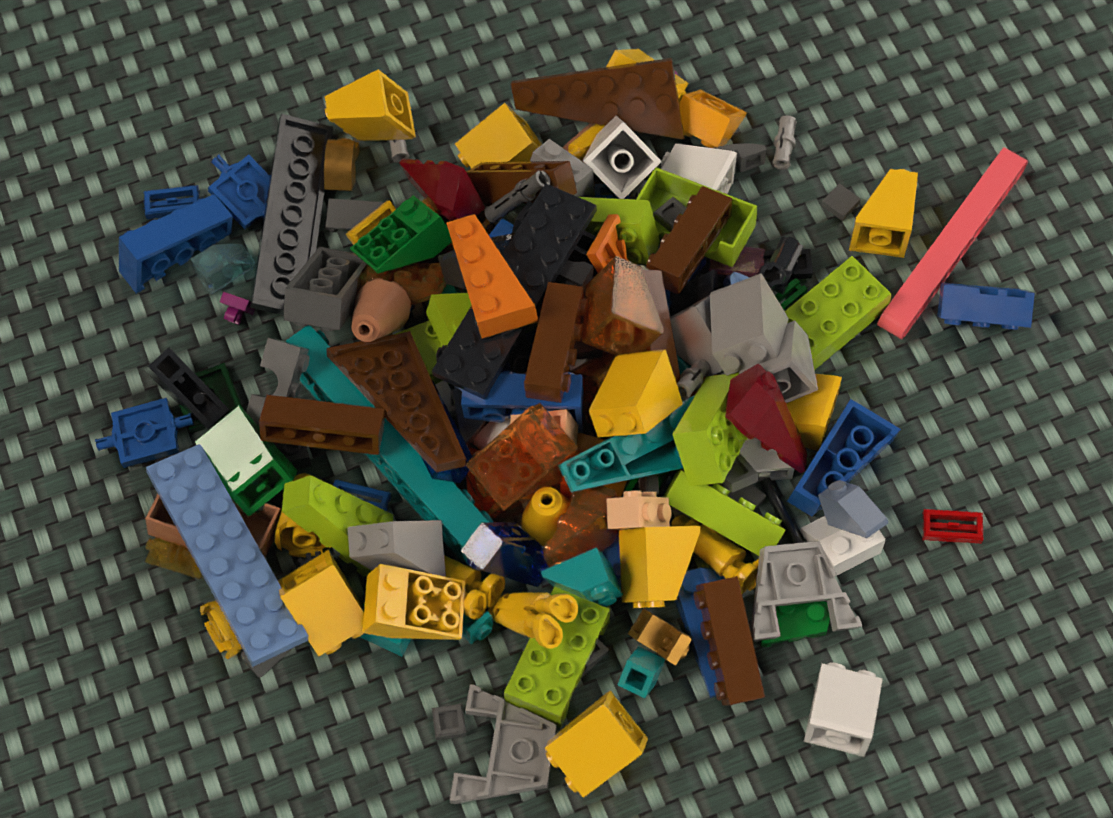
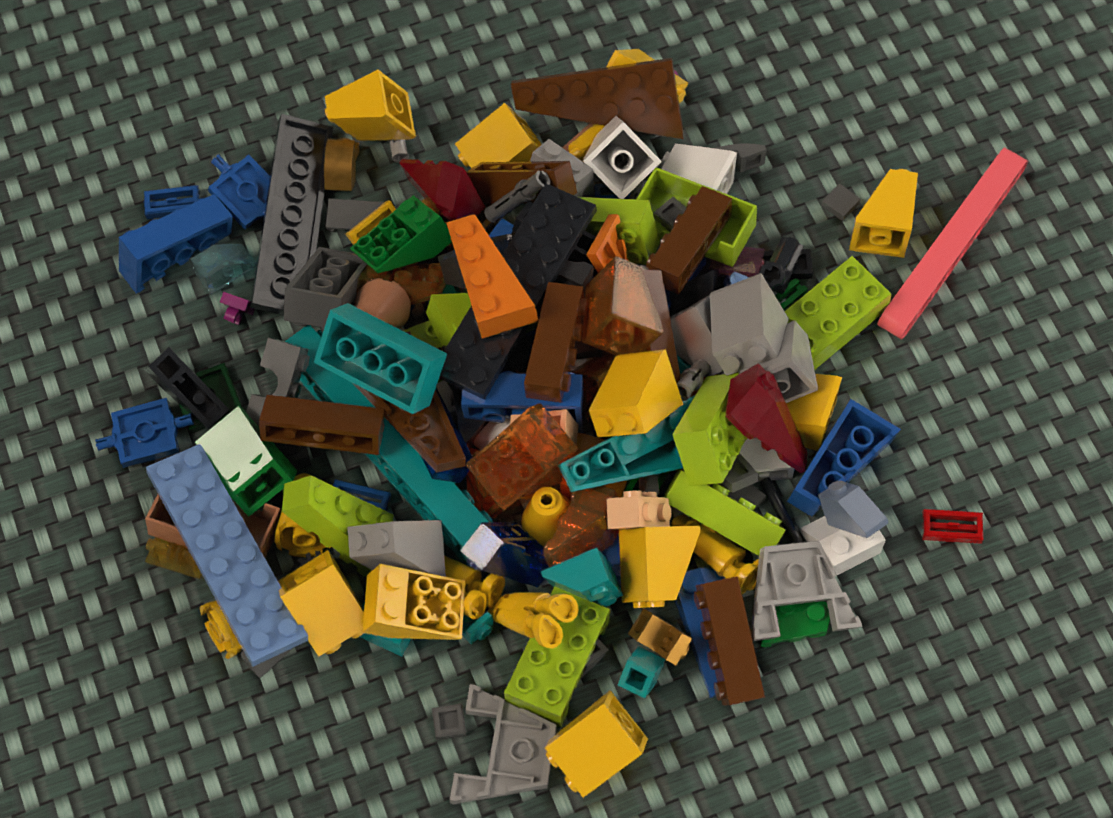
light orange slope [679,90,747,148] -> none
light grey pin [773,116,797,169] -> none
white slope [804,663,882,757] -> none
blue wedge [937,283,1035,329] -> none
none -> teal brick [314,303,447,414]

